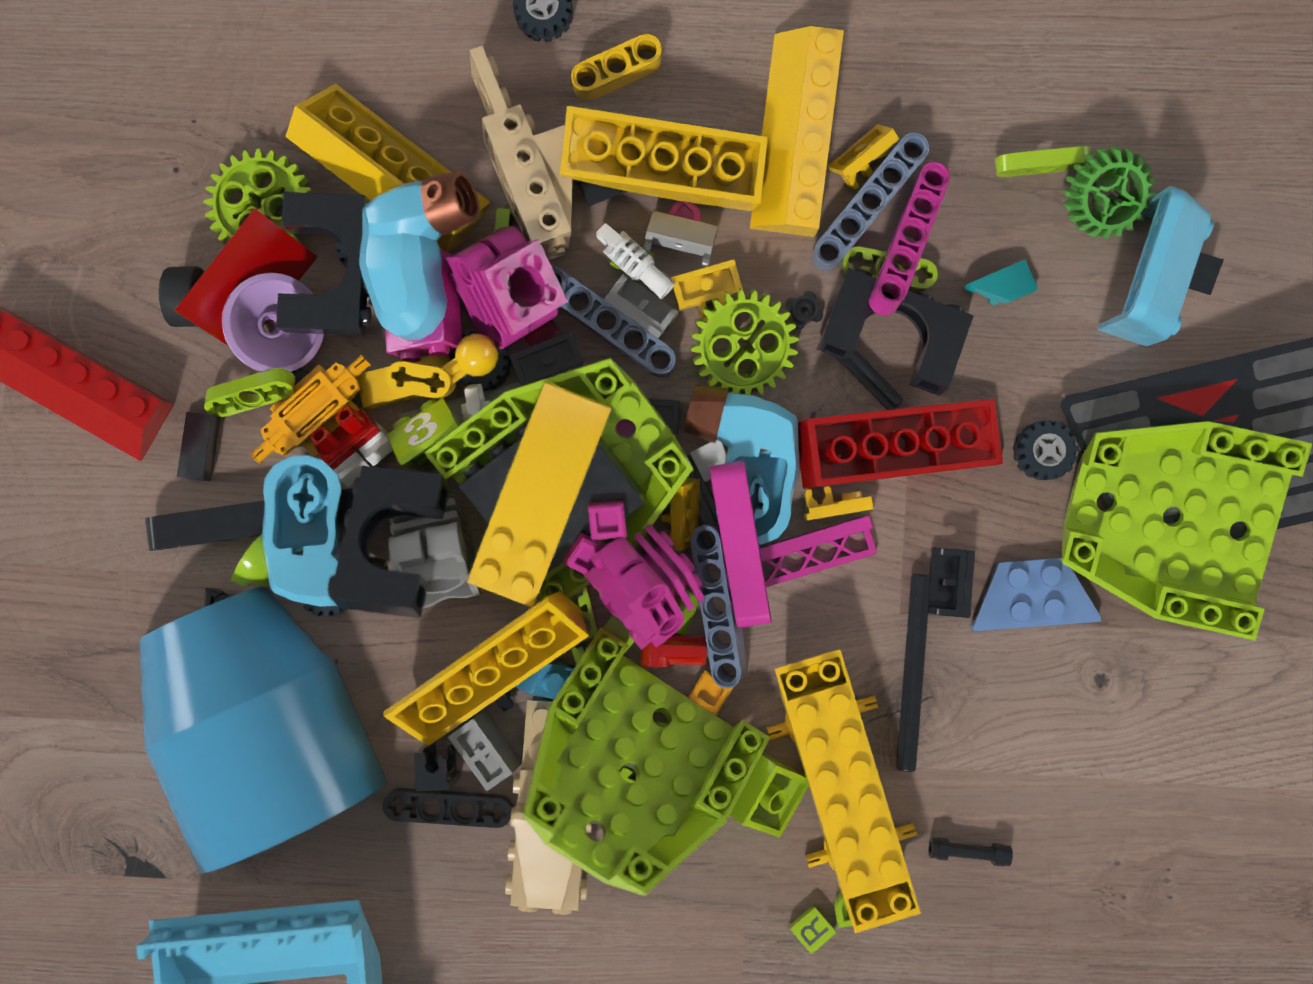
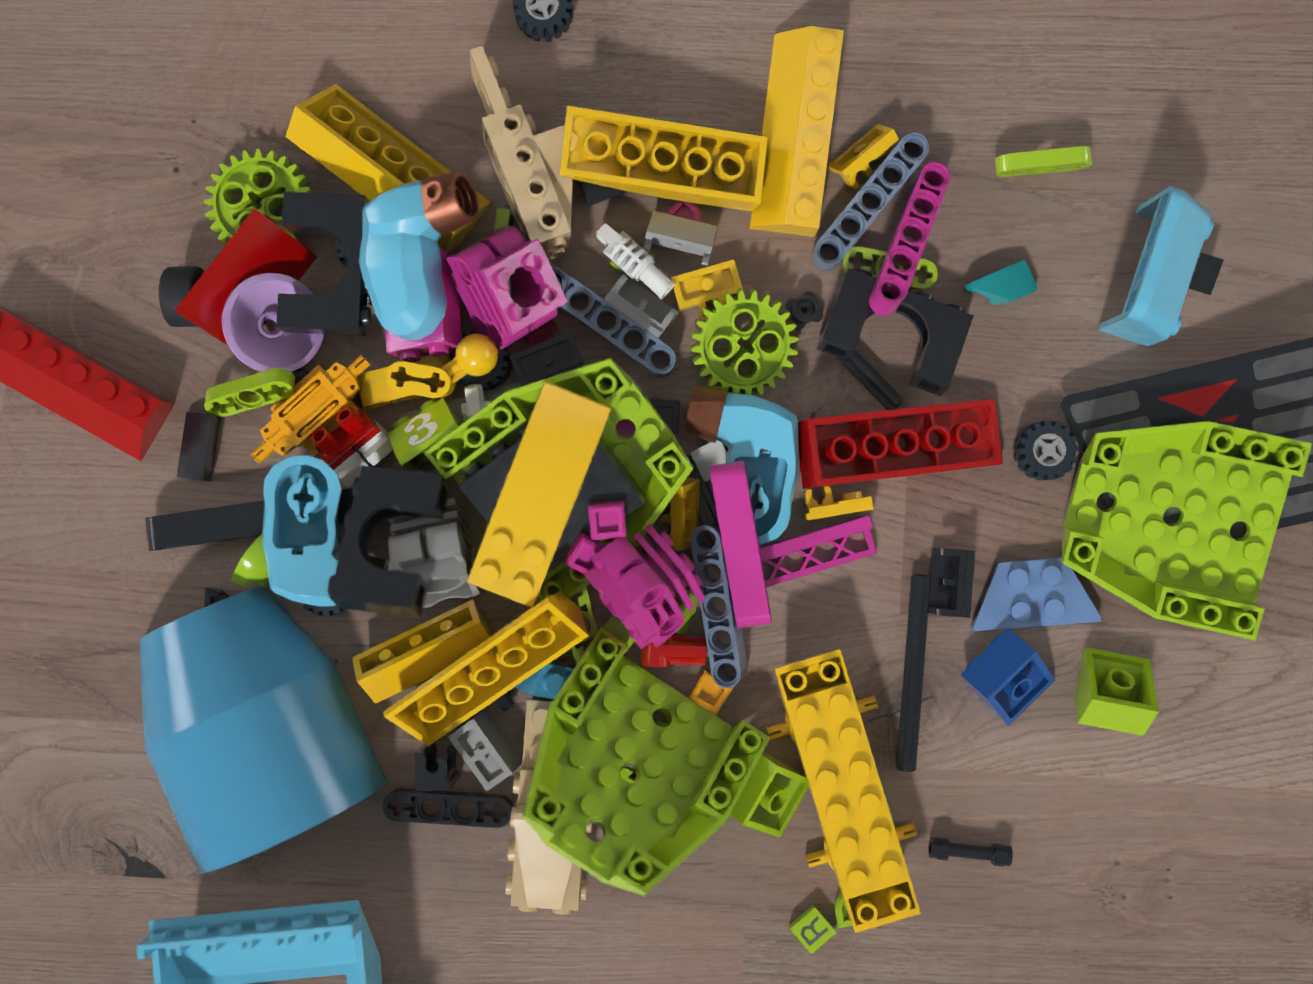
yellow beam [571,34,662,101] -> none
bright green gear [1062,146,1157,239] -> none
none -> yellow brick [352,599,493,704]
none -> blue slope [960,628,1055,726]
none -> lime slope [1075,647,1159,736]

